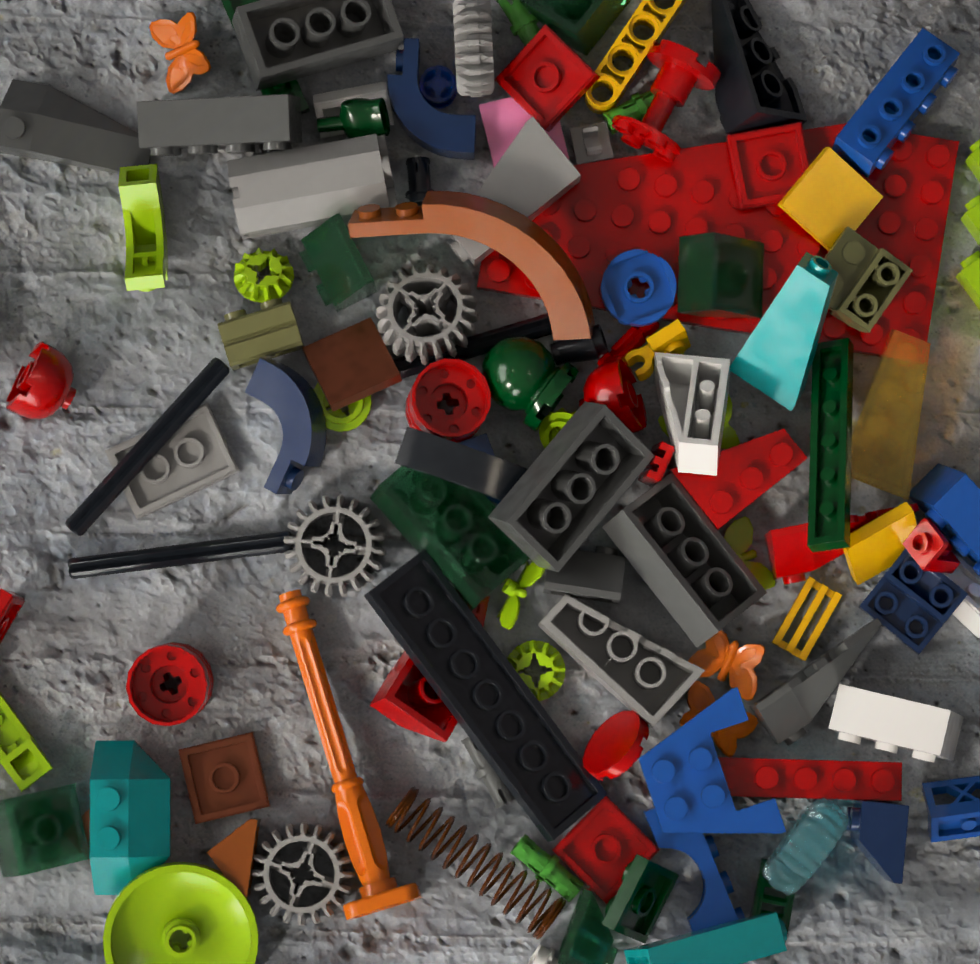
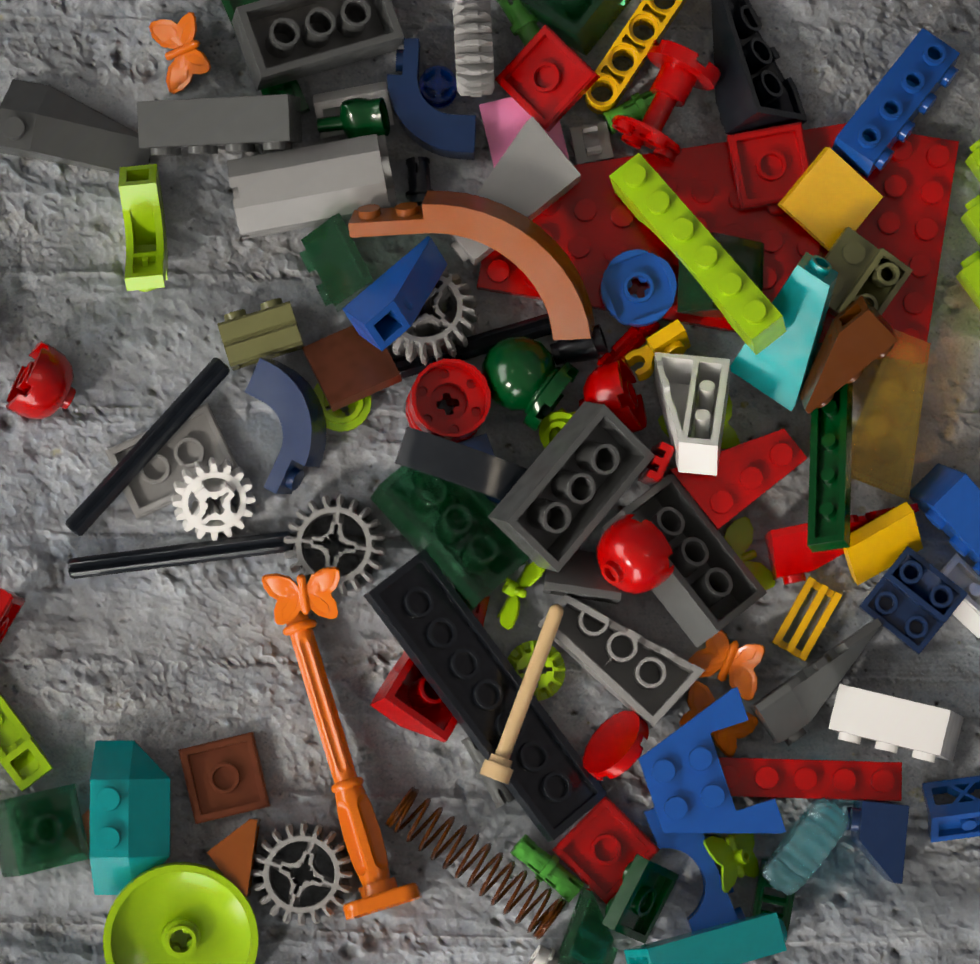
red wheel [126,642,214,726] -> none
lime gear [234,247,294,303] -> none
red bracket [903,518,960,574] -> none
none -> white gear [171,457,255,541]
none -> orange piece [262,567,340,625]
none -> blue slope [342,236,448,351]
none -> tan piece [479,604,564,784]
none -> red cylinder [597,514,674,594]
none -> lime arch [609,153,786,355]
none -> lime piece [703,833,759,893]
none -> reddish brown slope [799,295,898,414]

